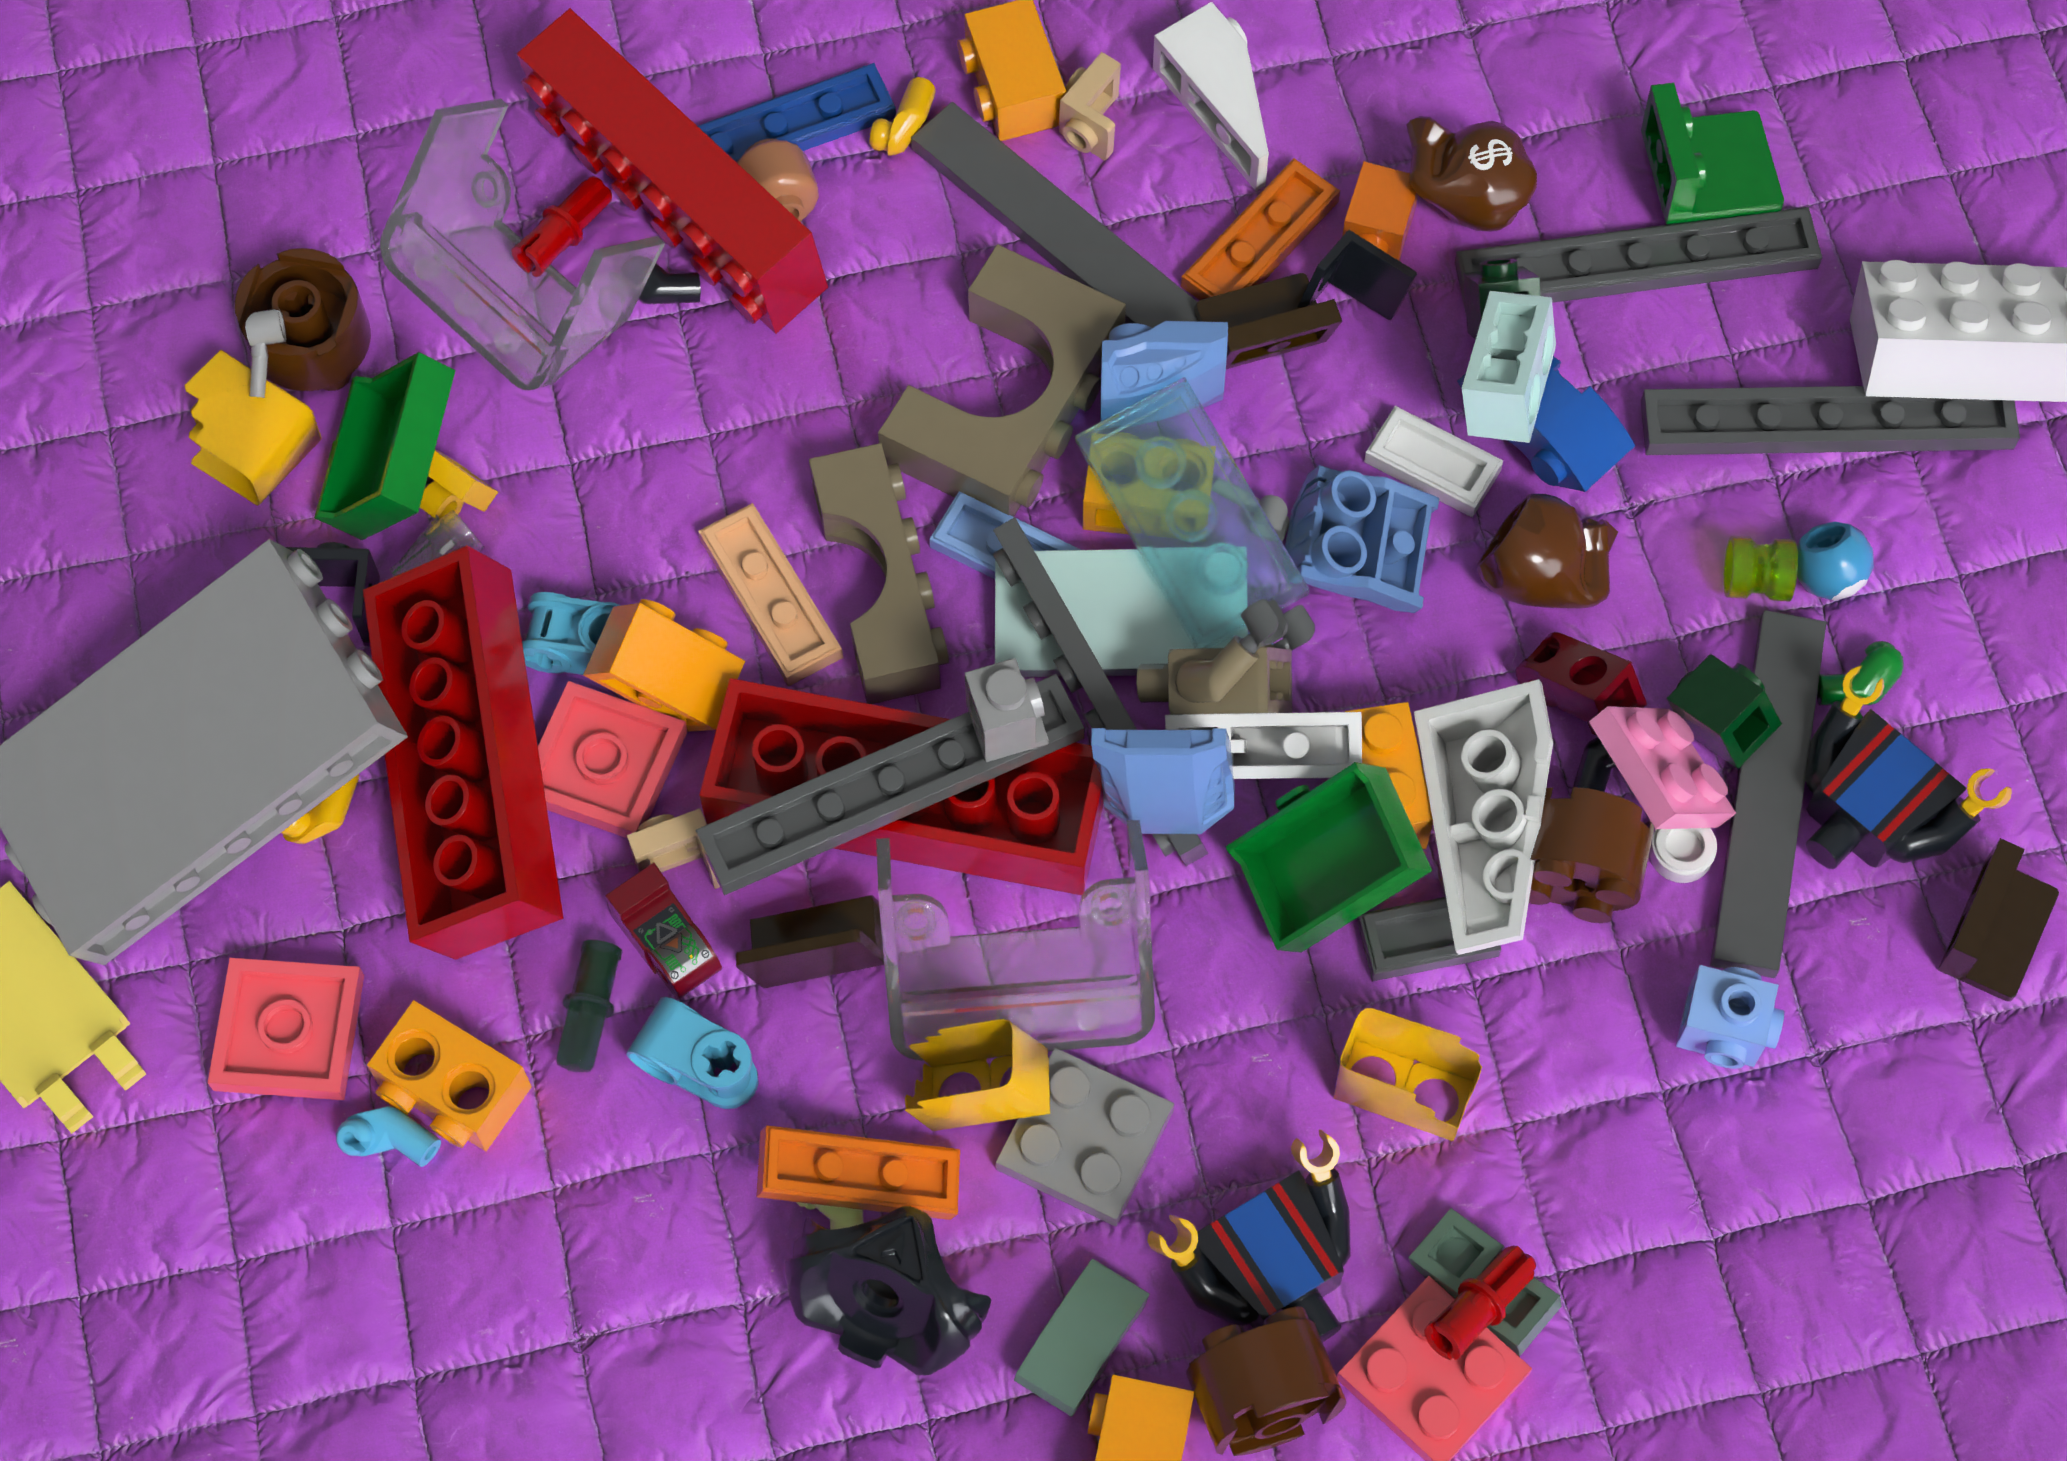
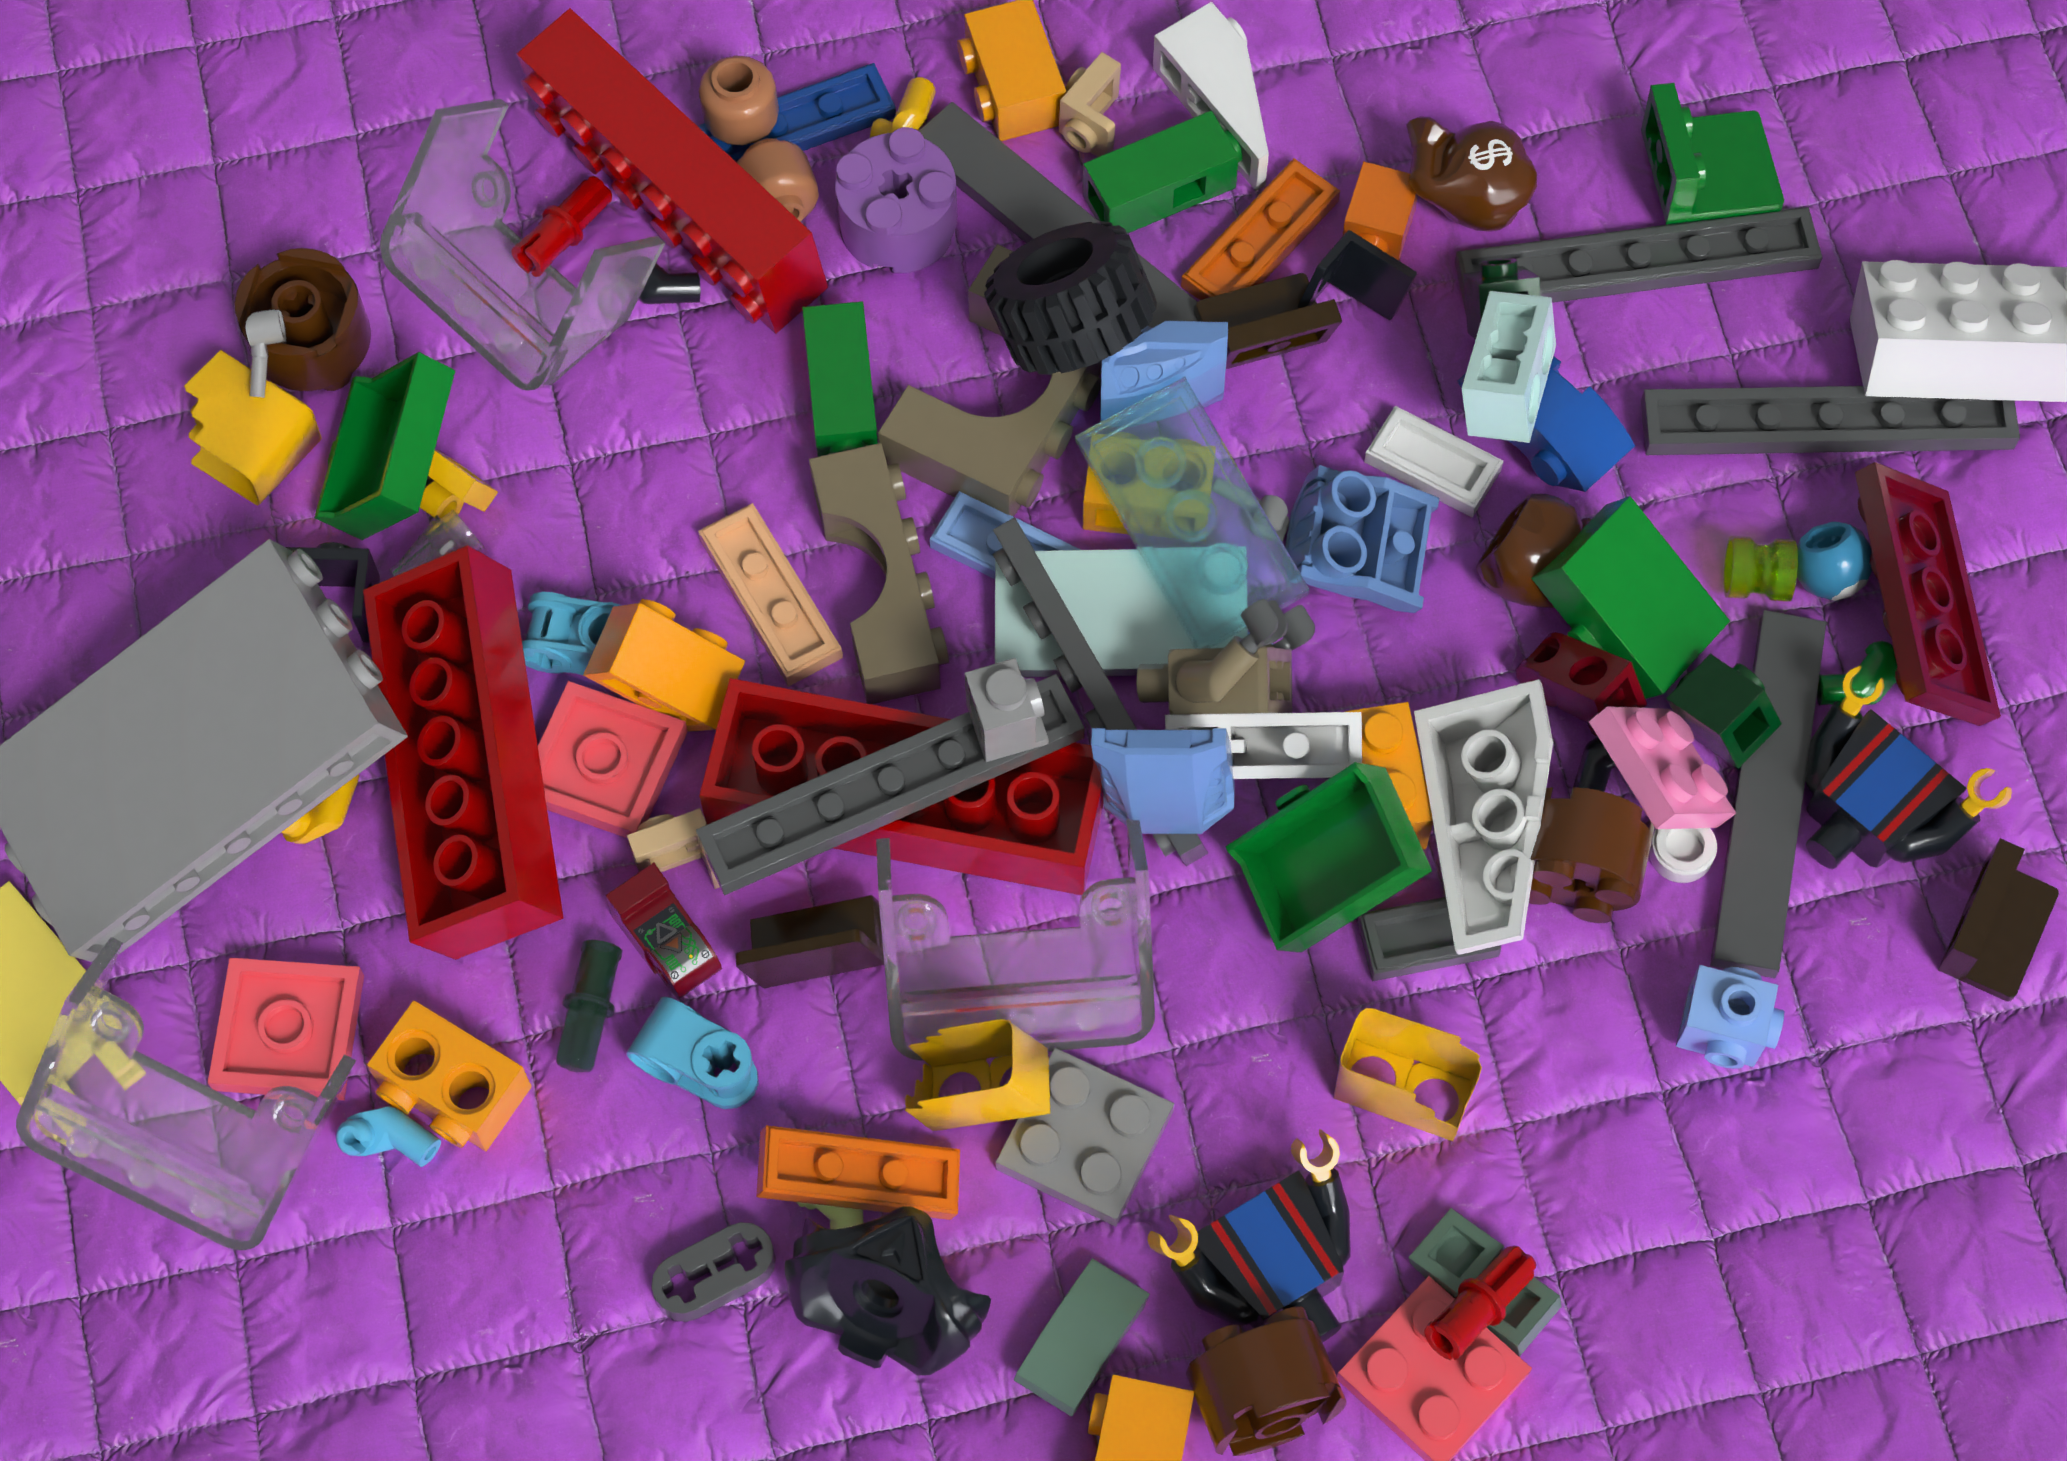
none -> clear windscreen [16,937,356,1250]
none -> dark grey beam [651,1222,776,1322]
none -> nougat head [698,55,779,146]
none -> green brick [802,301,878,457]
none -> medium lavender brick [835,127,958,273]
none -> black tyre [984,221,1157,375]
none -> green brick [1083,110,1243,234]
none -> green container [1531,496,1730,699]
none -> dark red plate [1855,462,2001,726]

